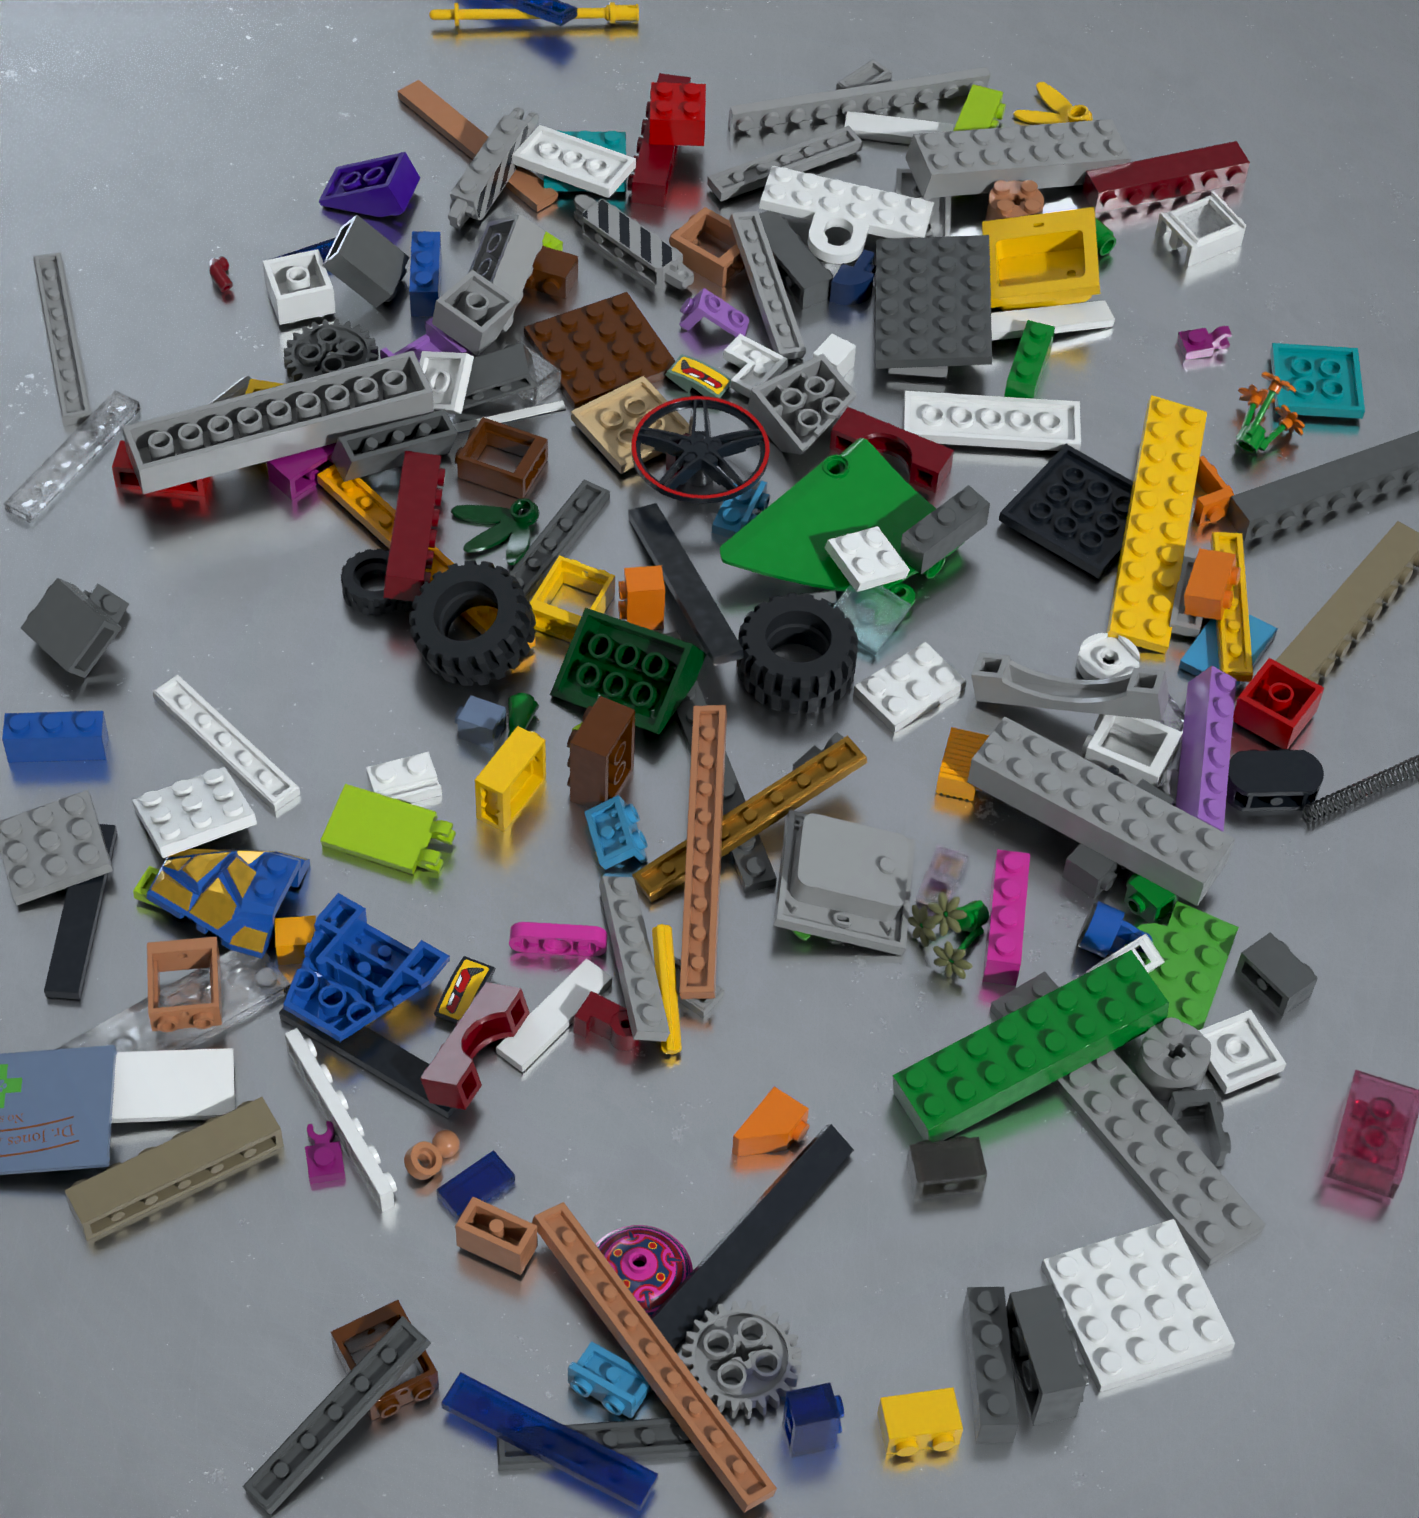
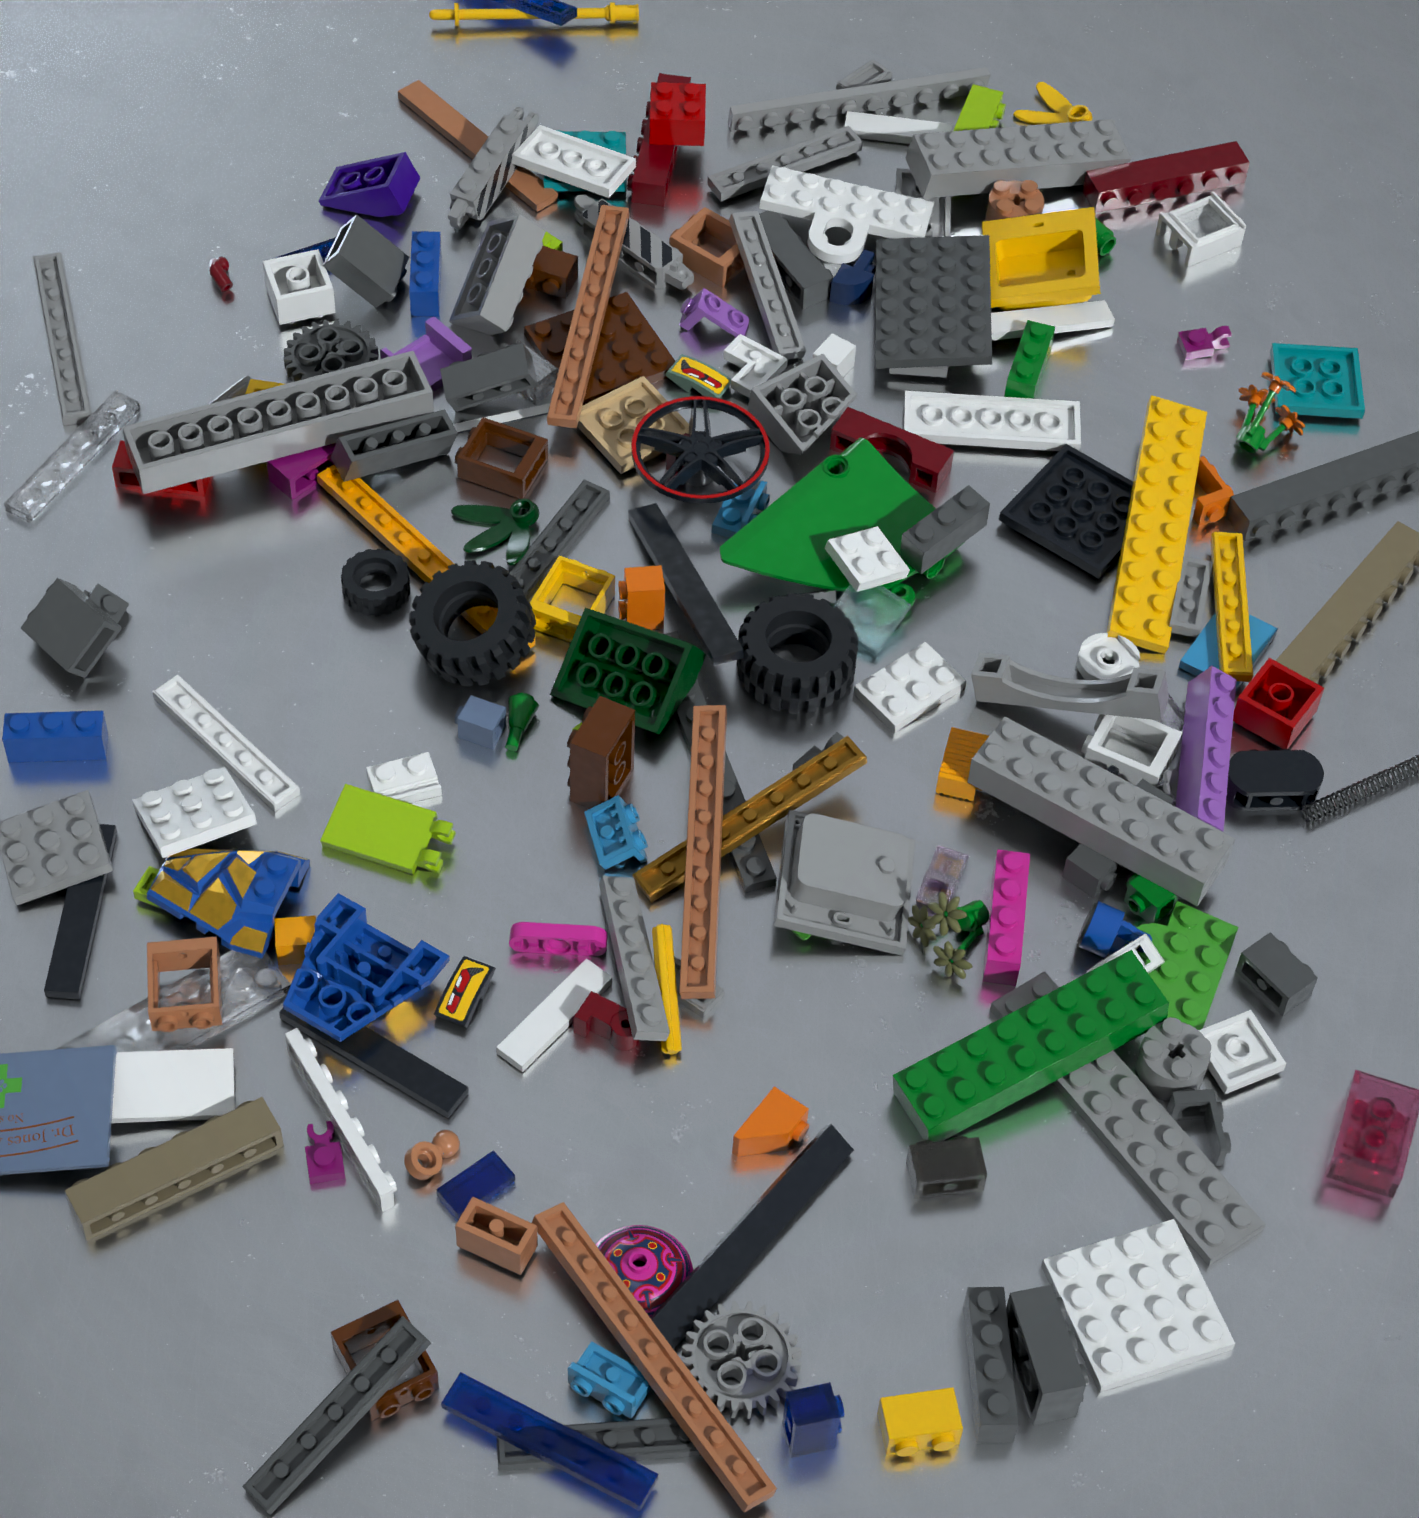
dark red brick [383,451,446,602] -> none
white plate [419,351,474,414] -> none
dark red arch [420,982,530,1110] -> none
light grey slope [432,270,518,356] -> none
yellow window [475,726,546,832] -> none
orange brick [1184,548,1241,620] -> none
none -> nougat plate [547,205,629,428]

